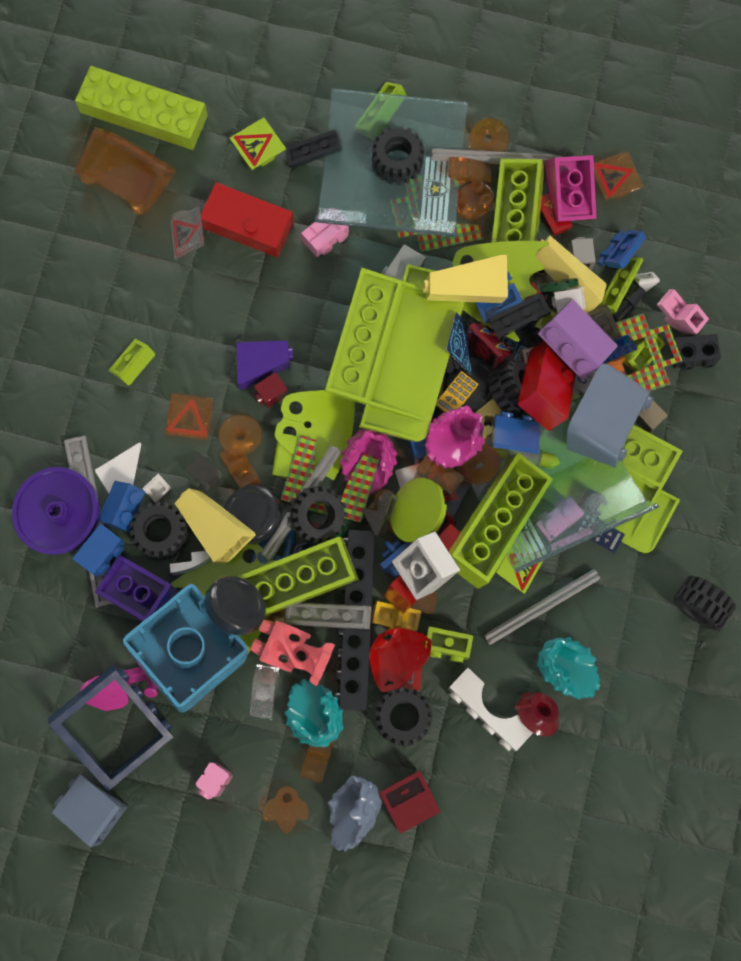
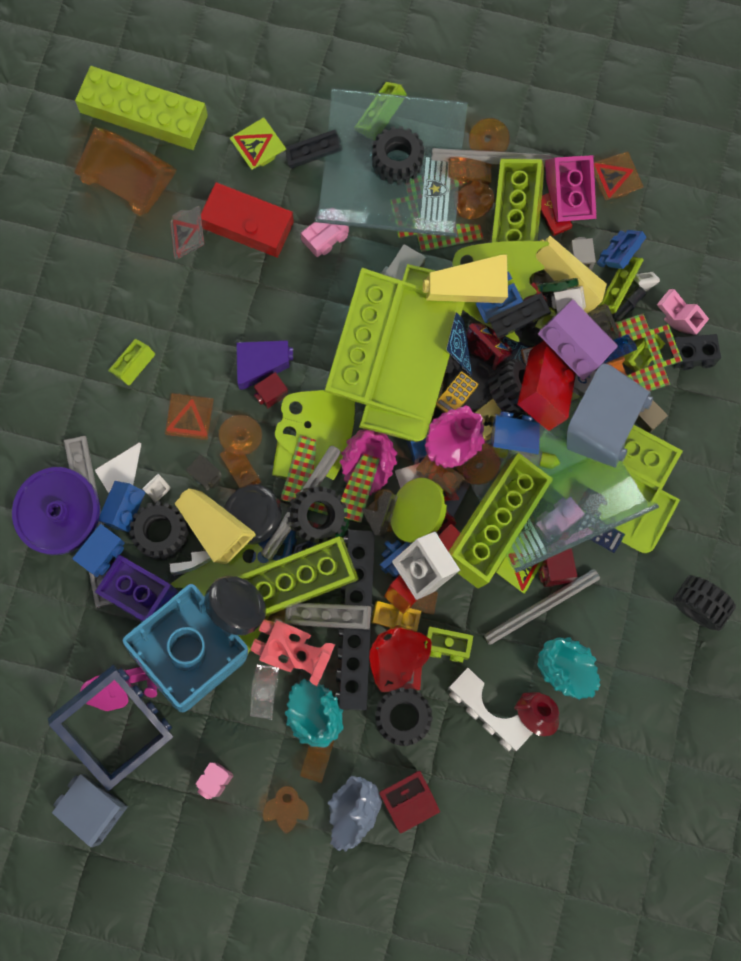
none -> dark red slope [538,533,577,587]

